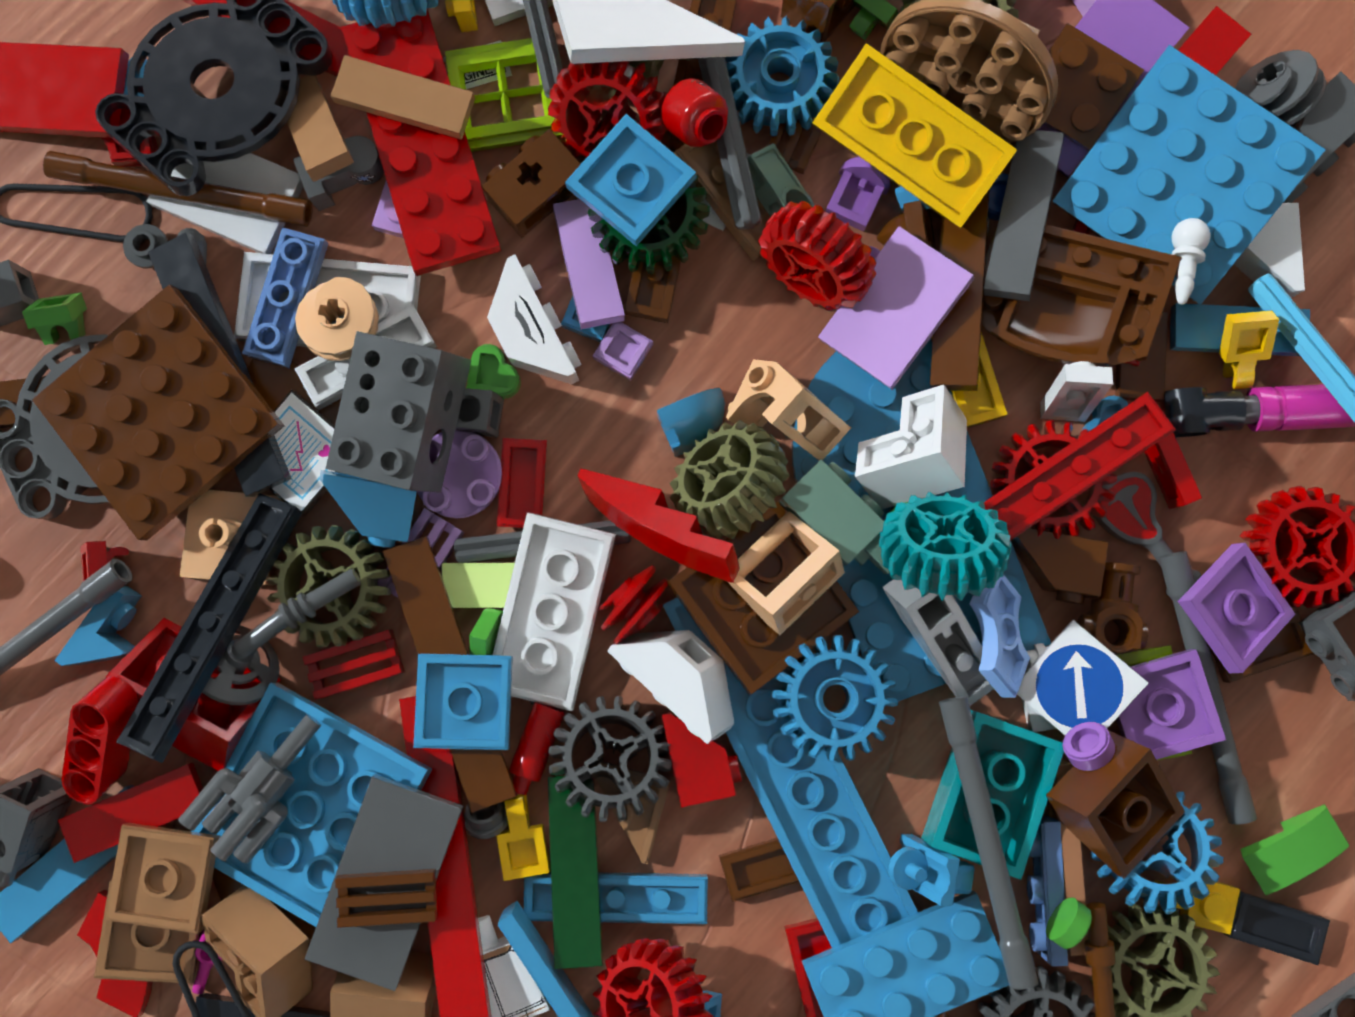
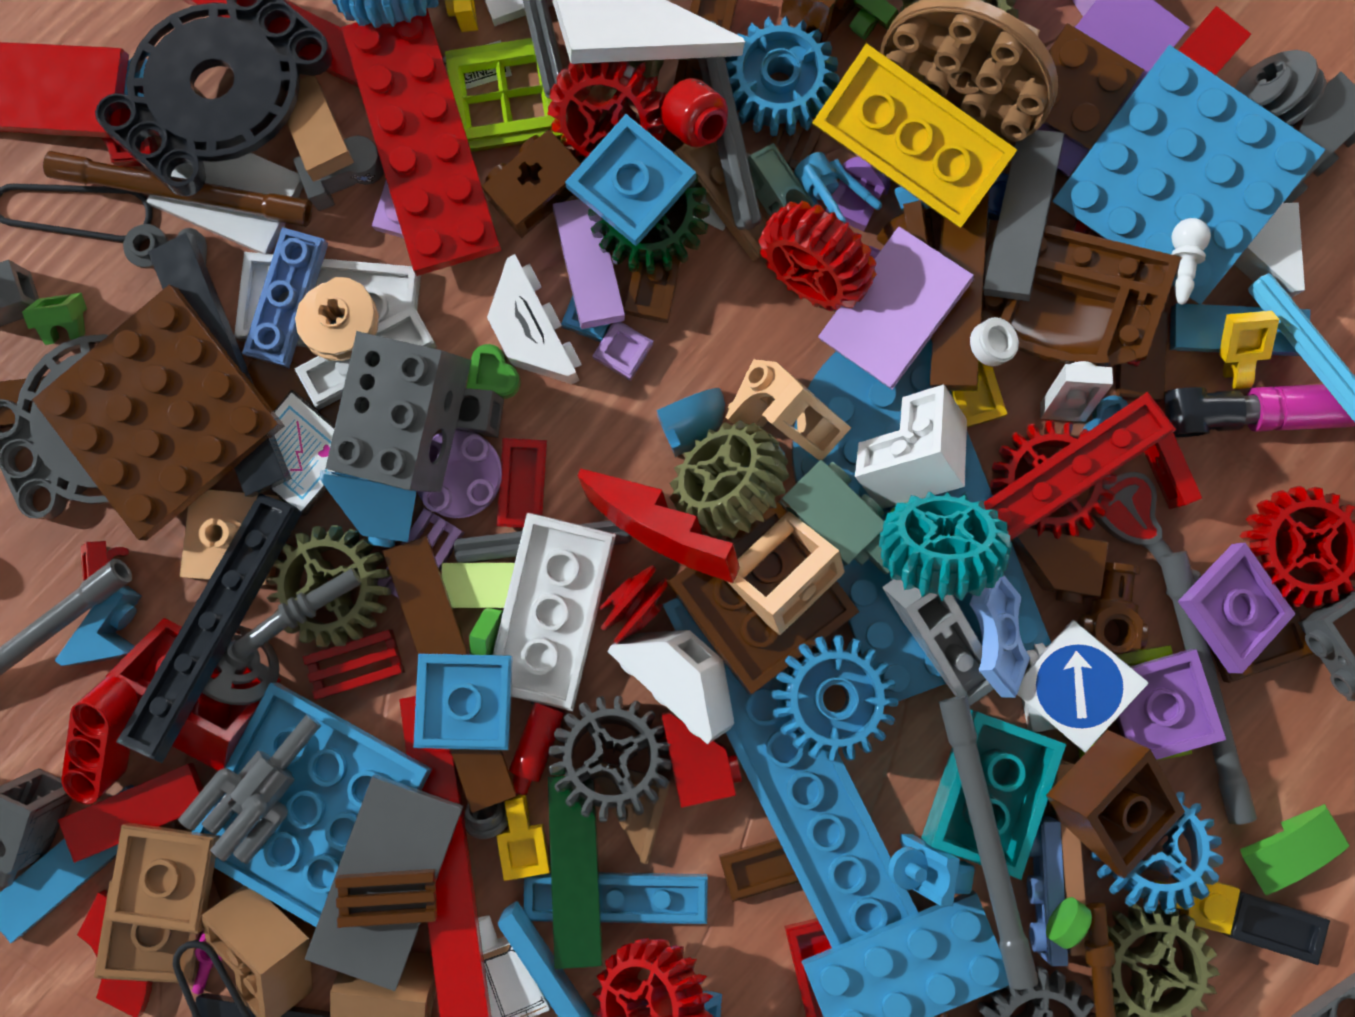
medium nougat tile [331,55,475,139] -> none
medium lavender tile [1063,722,1115,771] -> none
none -> dark azure plant [794,152,882,223]
none -> white tile [970,317,1019,366]

